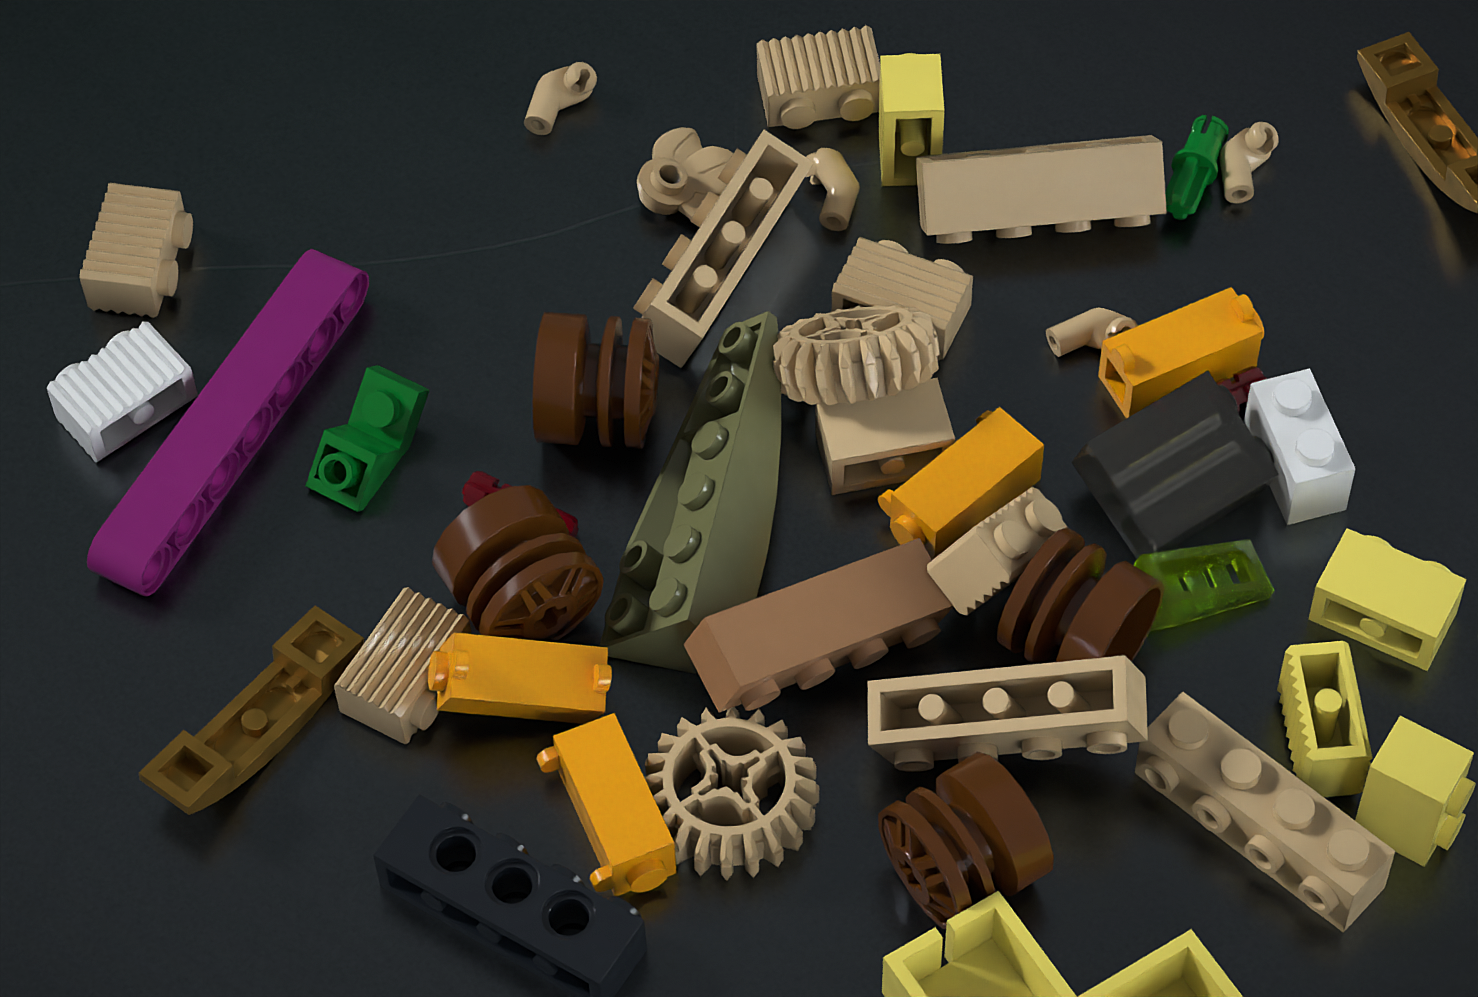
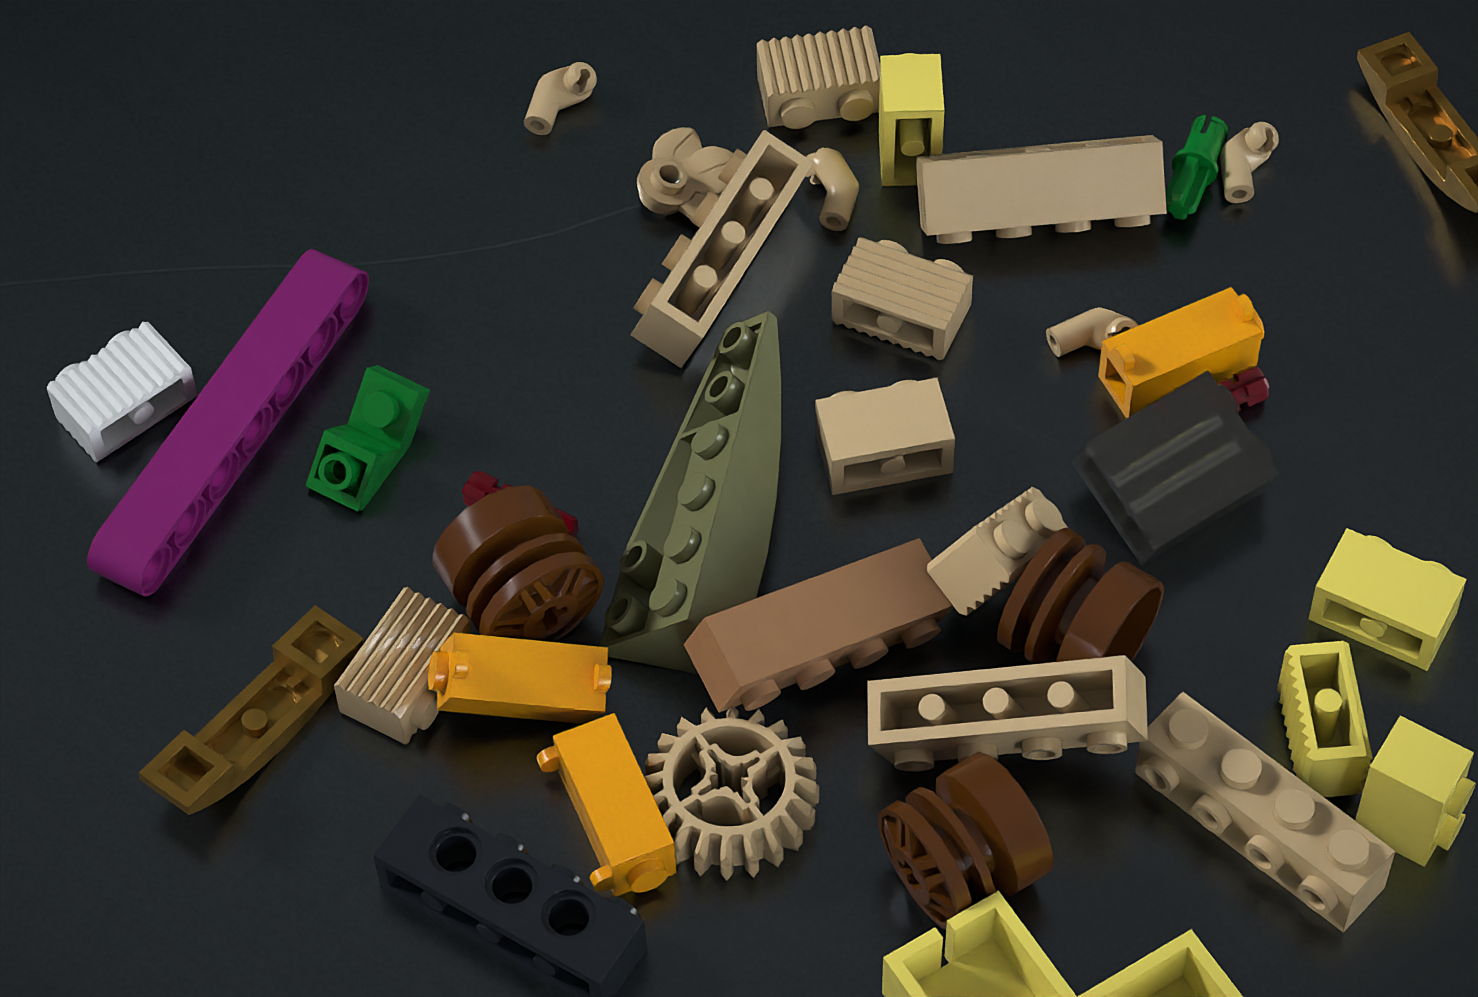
tan brick [80,183,193,318] -> none
reddish brown wheel [532,312,659,449] -> none
tan gear [772,304,940,406] -> none
light orange brick [878,407,1044,560] -> none
clear neon green slope [1134,539,1274,631] -> none
white brick [1243,368,1355,525] -> none

